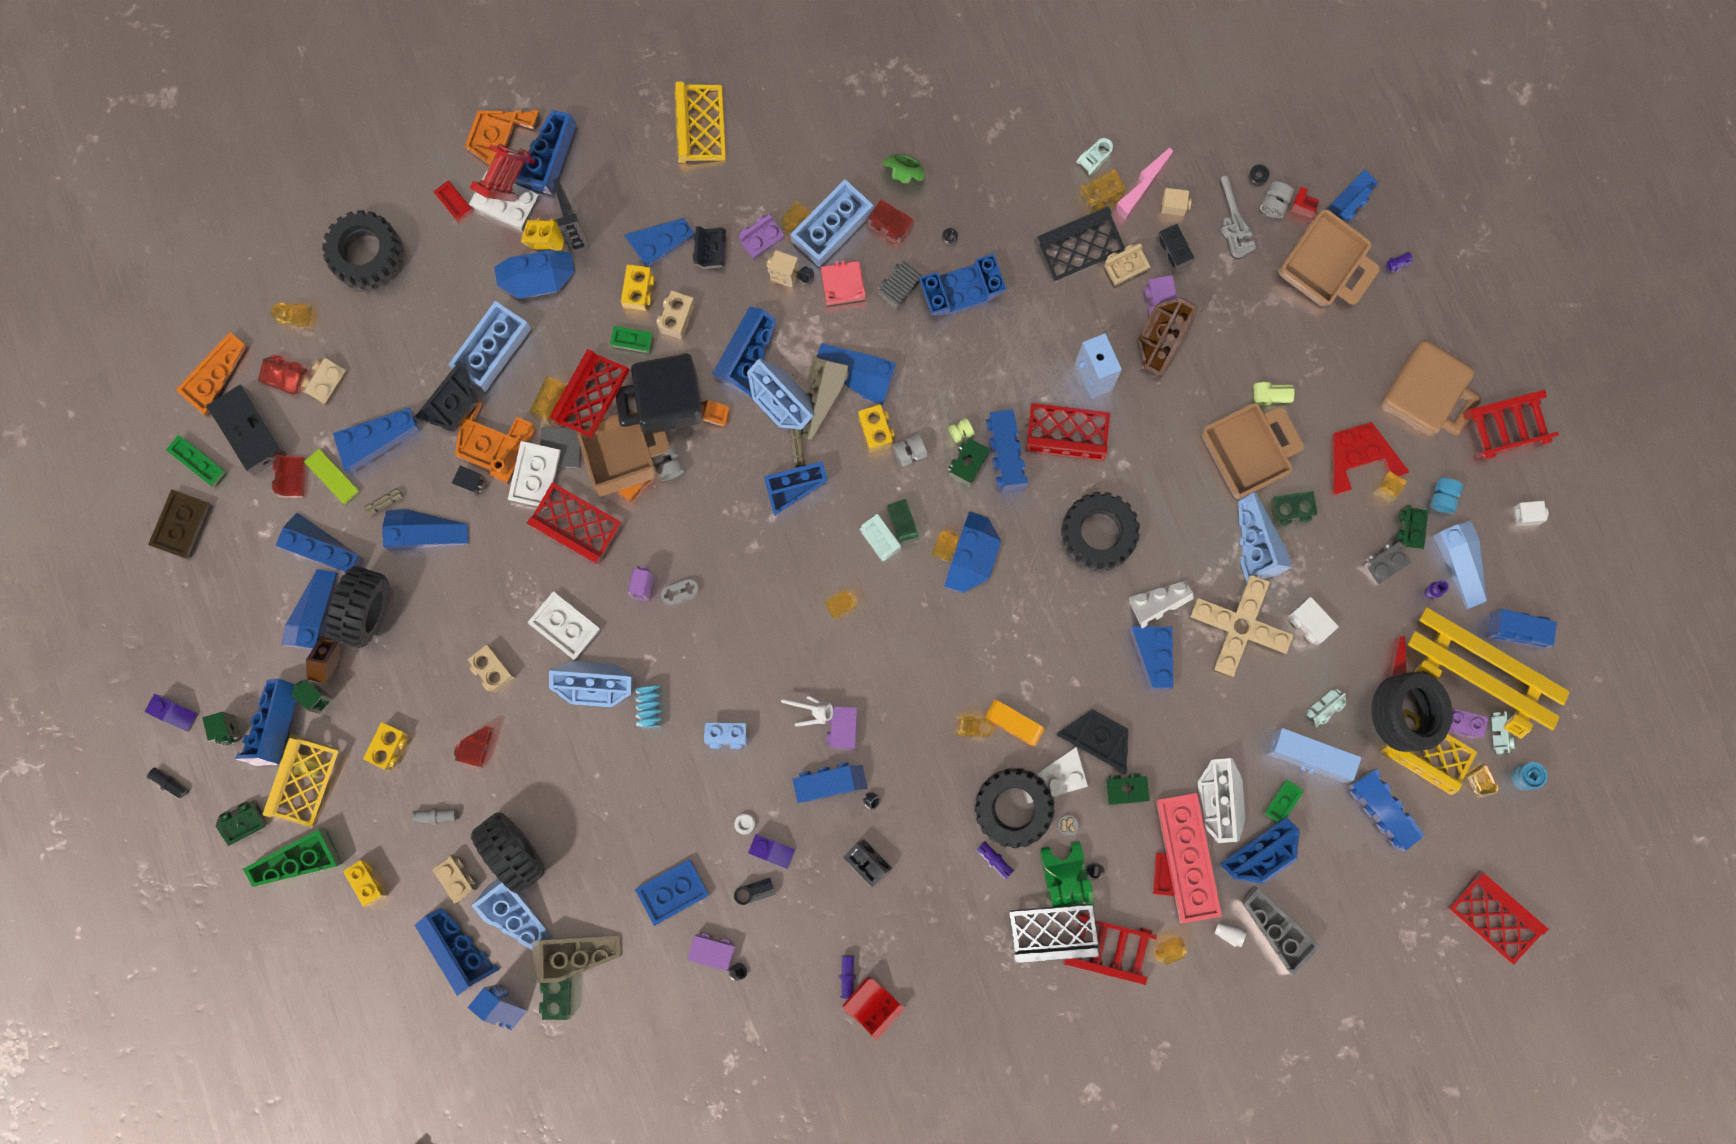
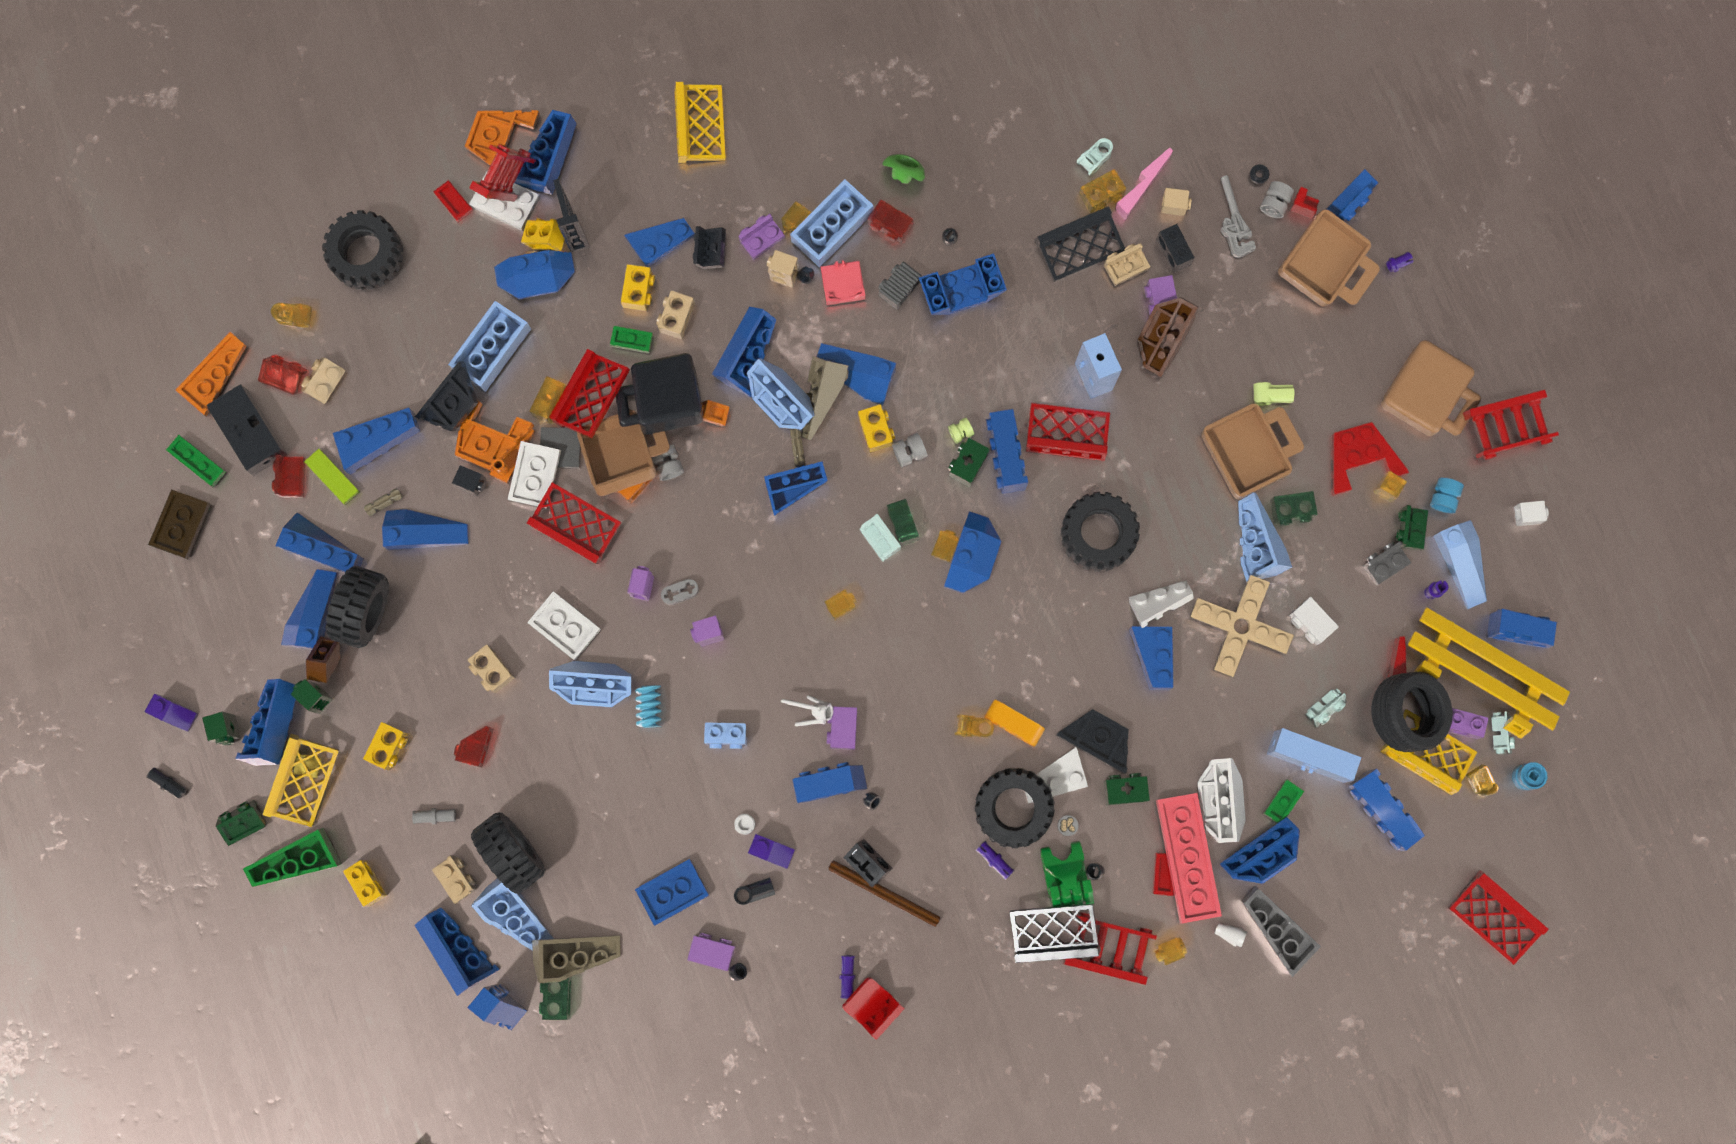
none -> medium lavender brick [690,615,725,647]
none -> reddish brown axle [828,860,940,927]

